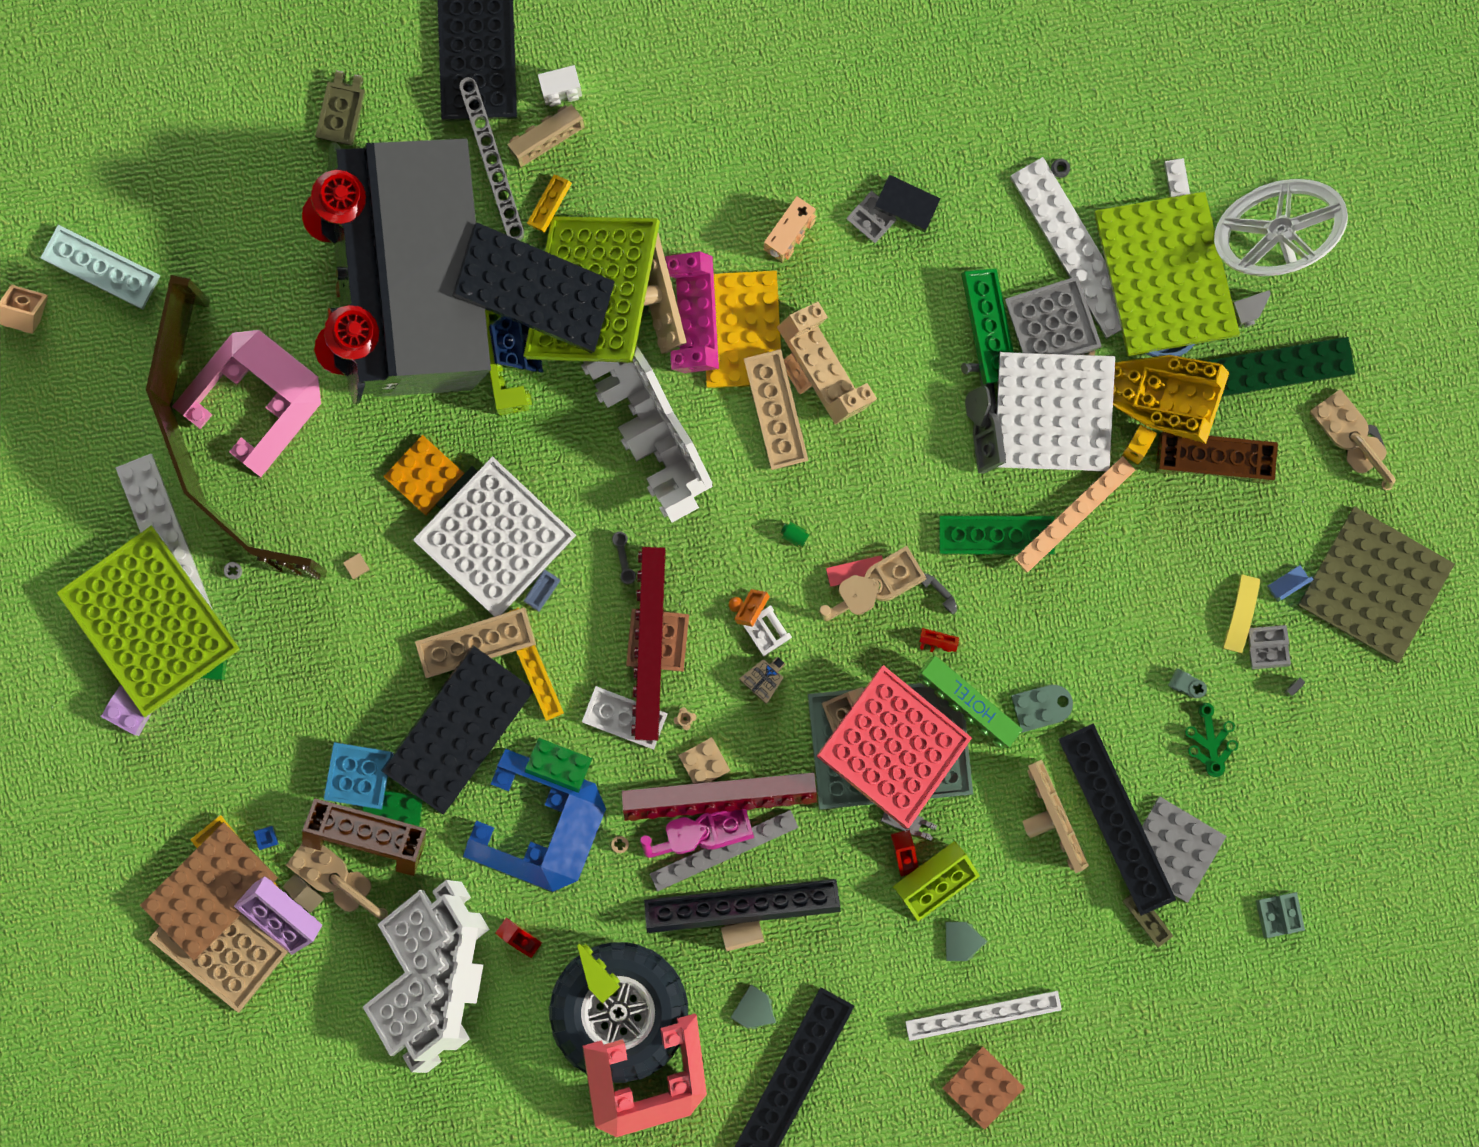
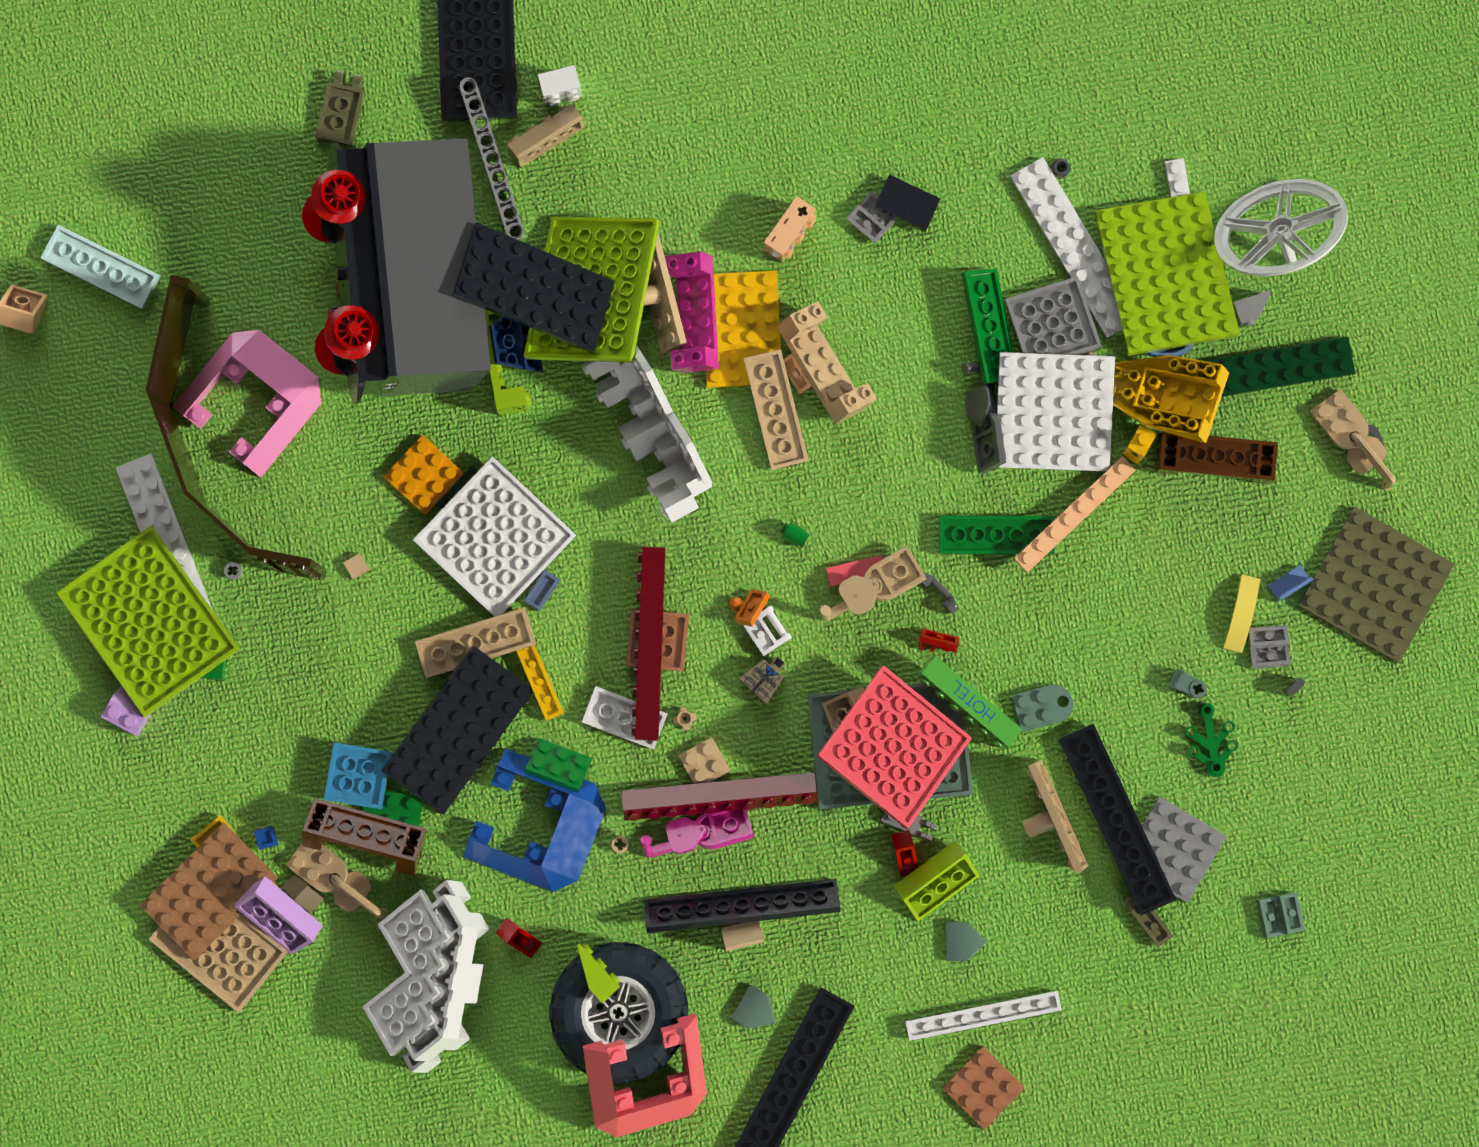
yellow plate [527,174,572,233] -> none
dark grey bar [612,531,636,585] -> none
light grey plate [650,810,799,891] -> none

